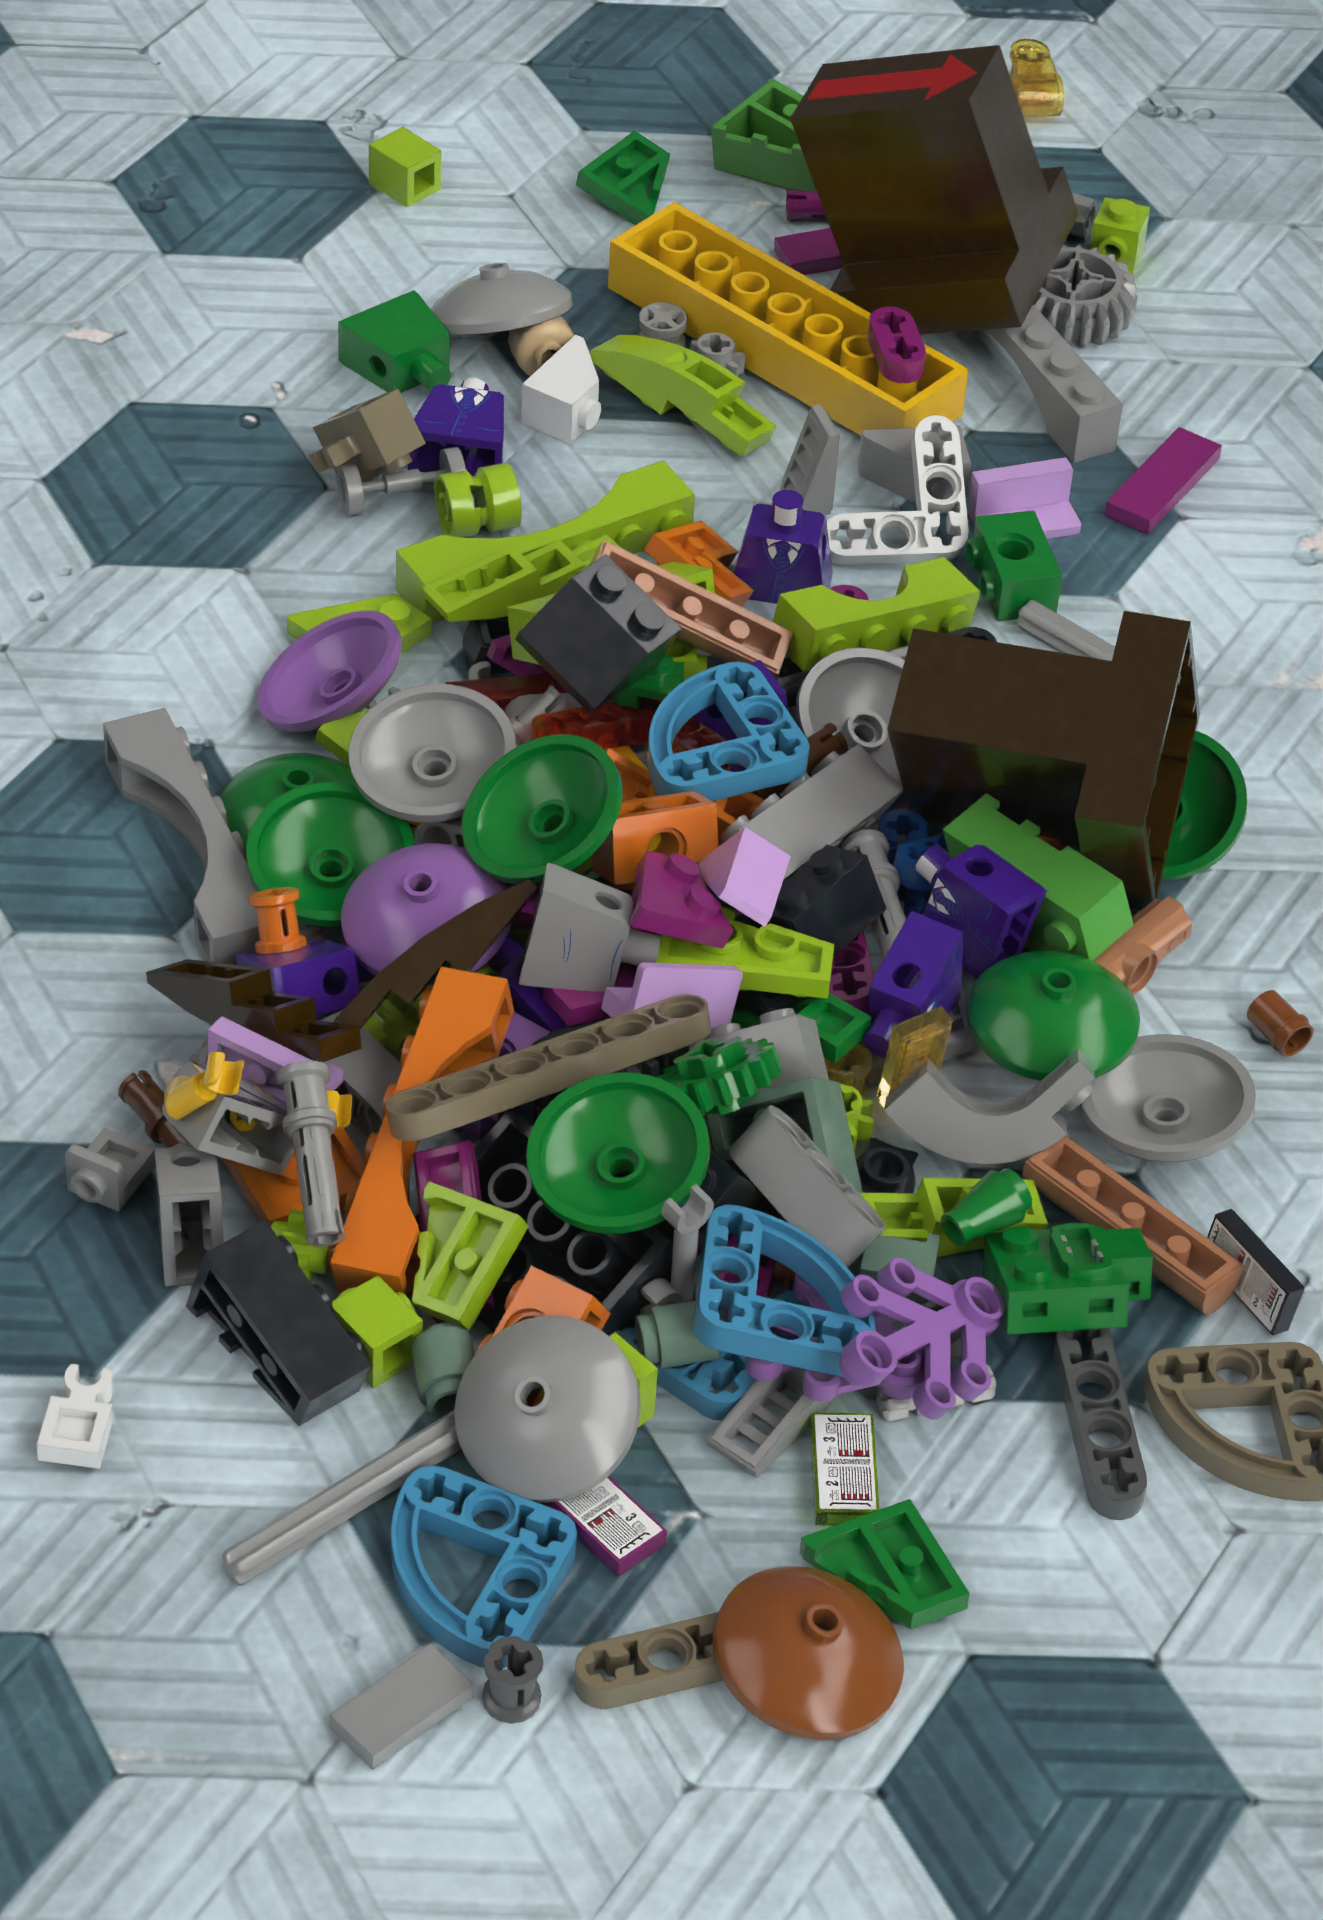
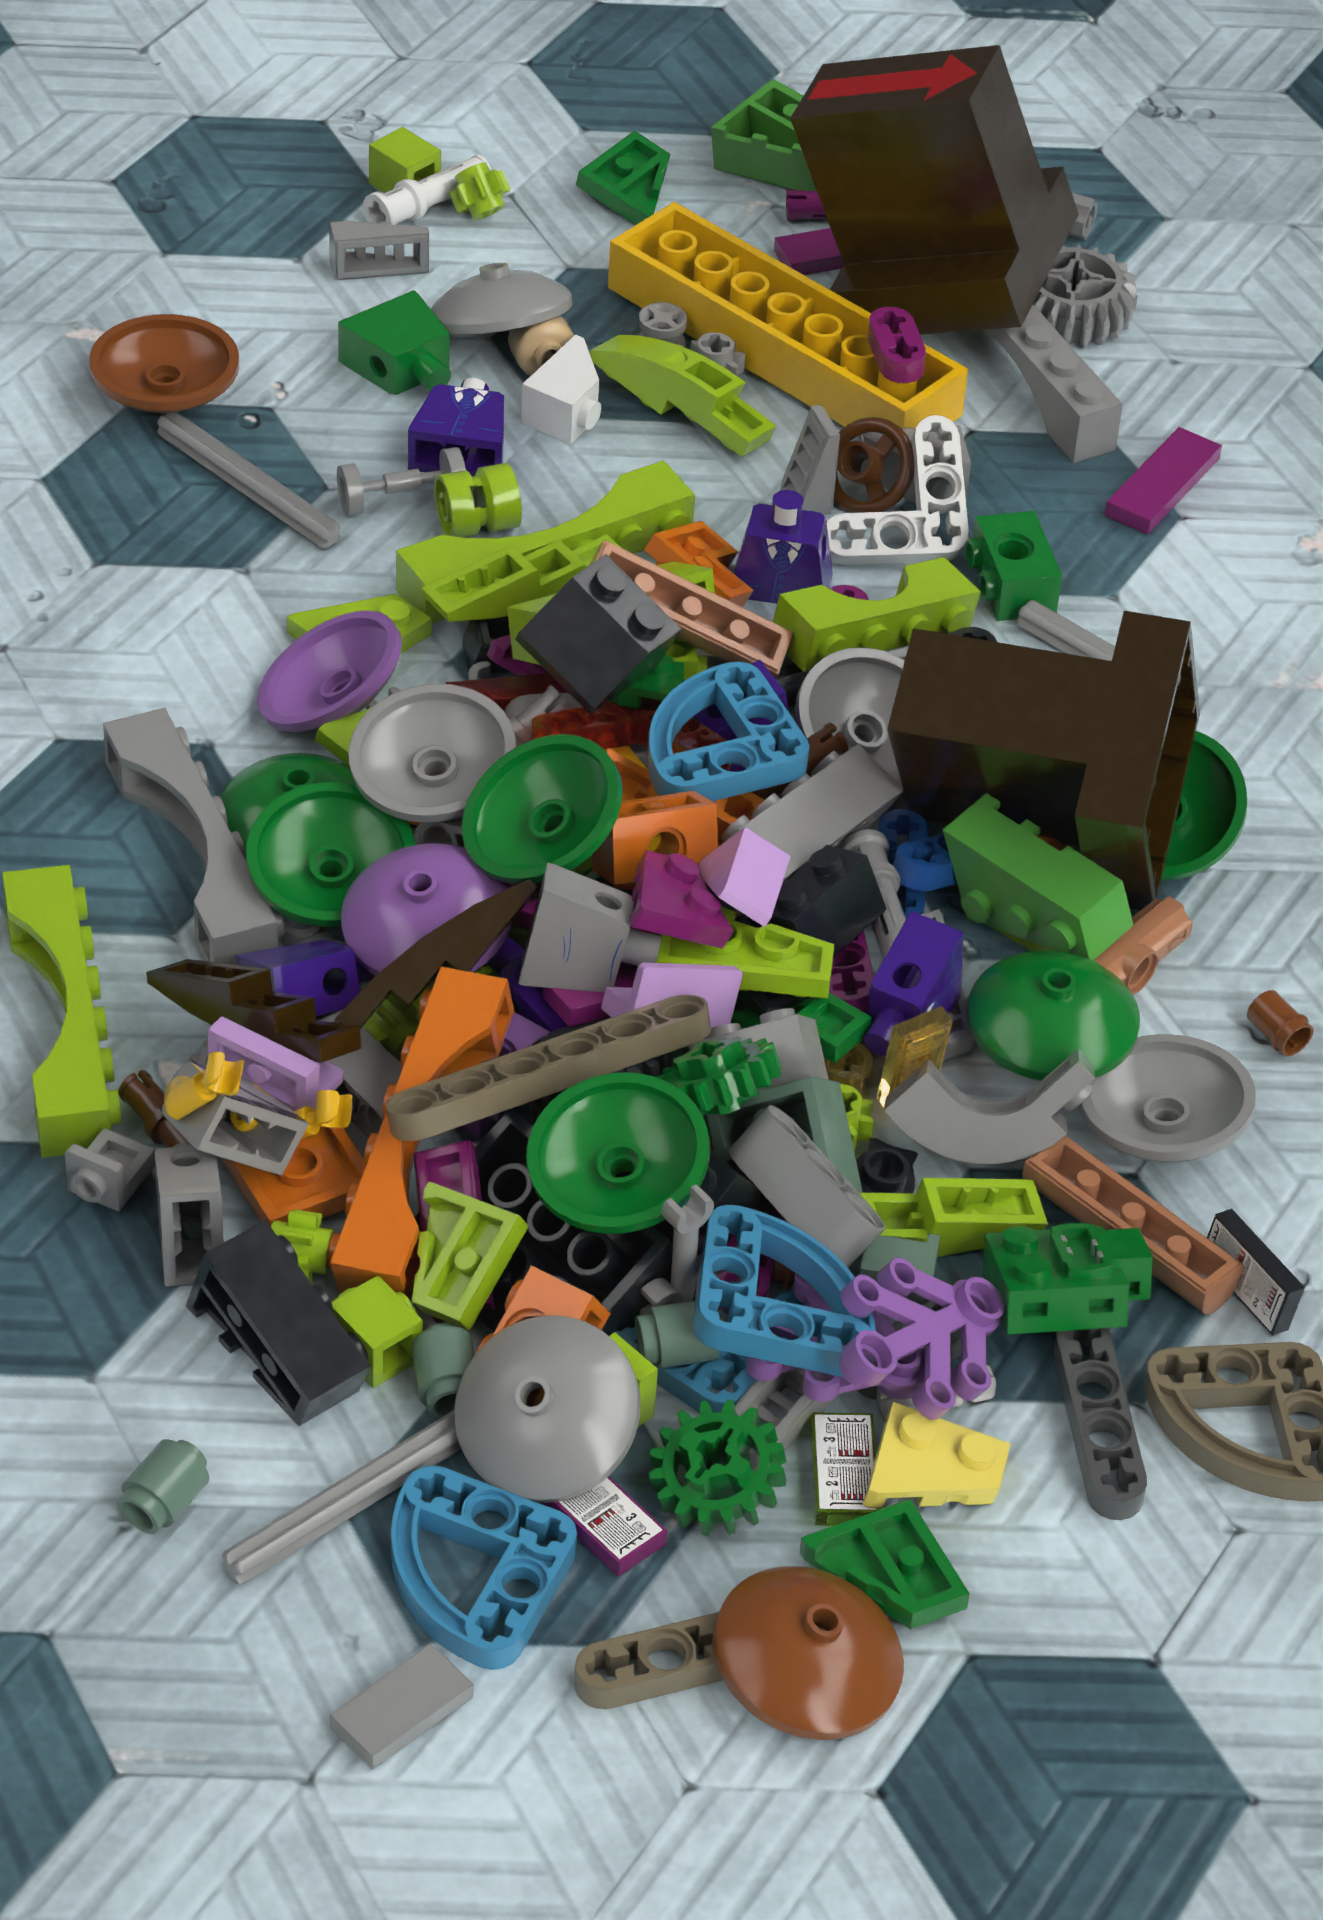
white plate [37,1364,113,1469] -> none
orange bush [248,887,307,954] -> none
light grey pin [276,1061,345,1247] -> none
dark tan brick [308,389,426,482] -> none
dark grey bush [482,1636,543,1724] -> none
dark purple torso [916,845,1047,980] -> none
green cone [941,1168,1032,1246] -> none
lavender panel [967,457,1081,539] -> none
clear yellow piece [1009,38,1064,117] -> none
lime brick [1090,197,1150,275] -> none
none -> lime arch [2,865,122,1158]
none -> dark orange dish [89,314,239,413]
none -> sand green brick [117,1439,209,1534]
none -> light grey axle [157,412,341,549]
none -> light grey slope [329,221,429,280]
none -> white pin [363,154,491,225]
none -> lime gear [449,162,511,220]
none -> green gear [649,1400,787,1536]
none -> reddish brown piece [834,417,914,513]
none -> light yellow wing [862,1402,1011,1508]

